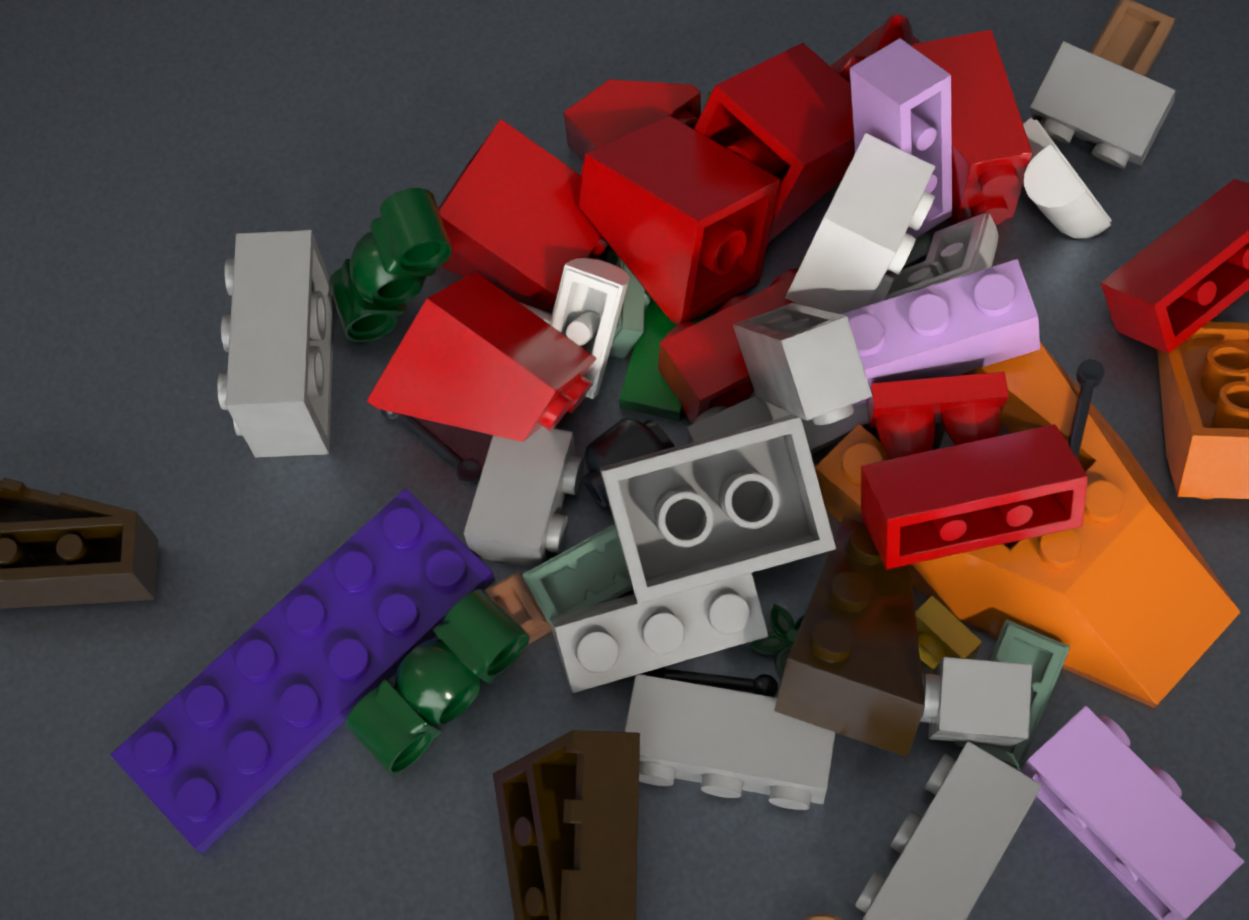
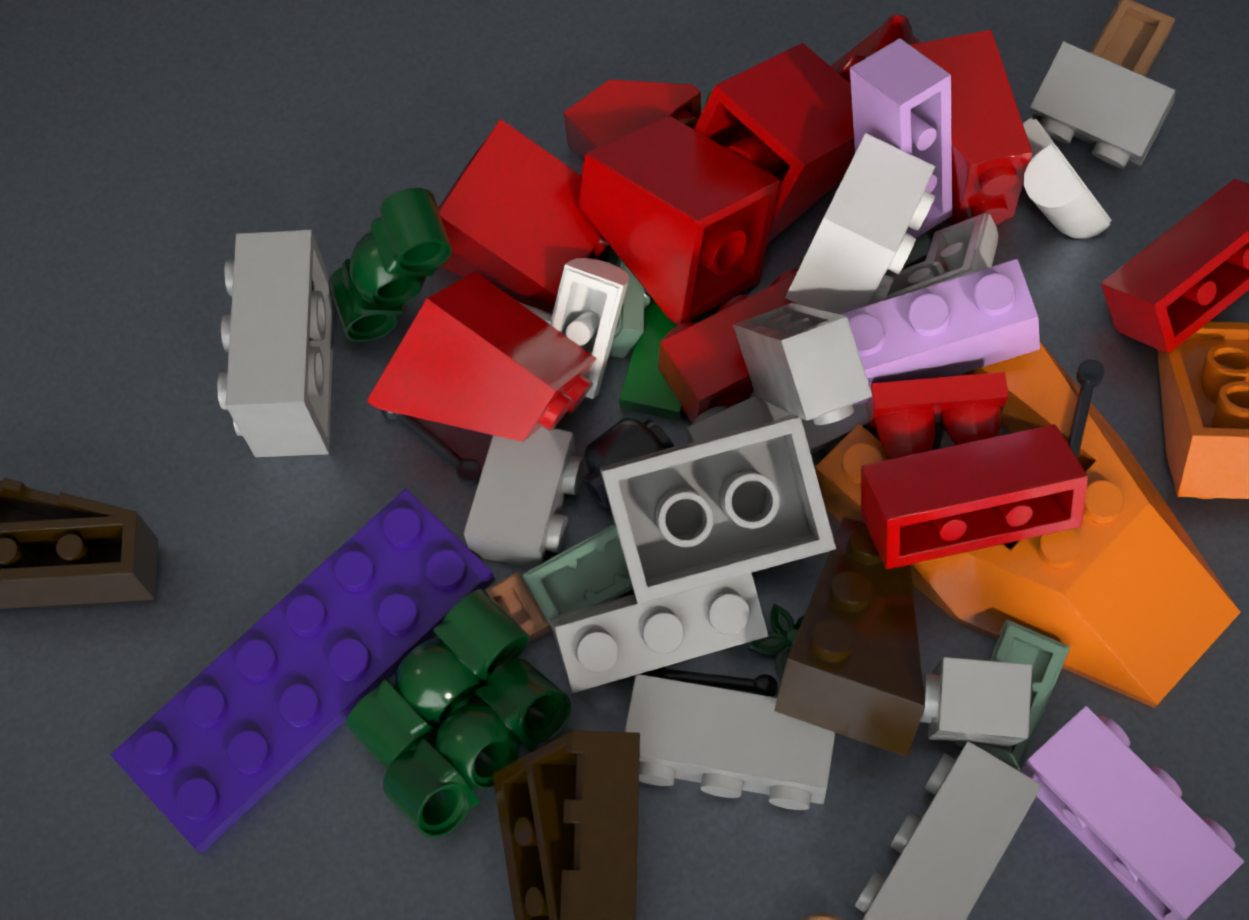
yellow plate [915,596,982,669] -> none
none -> dark green piece [383,658,571,838]

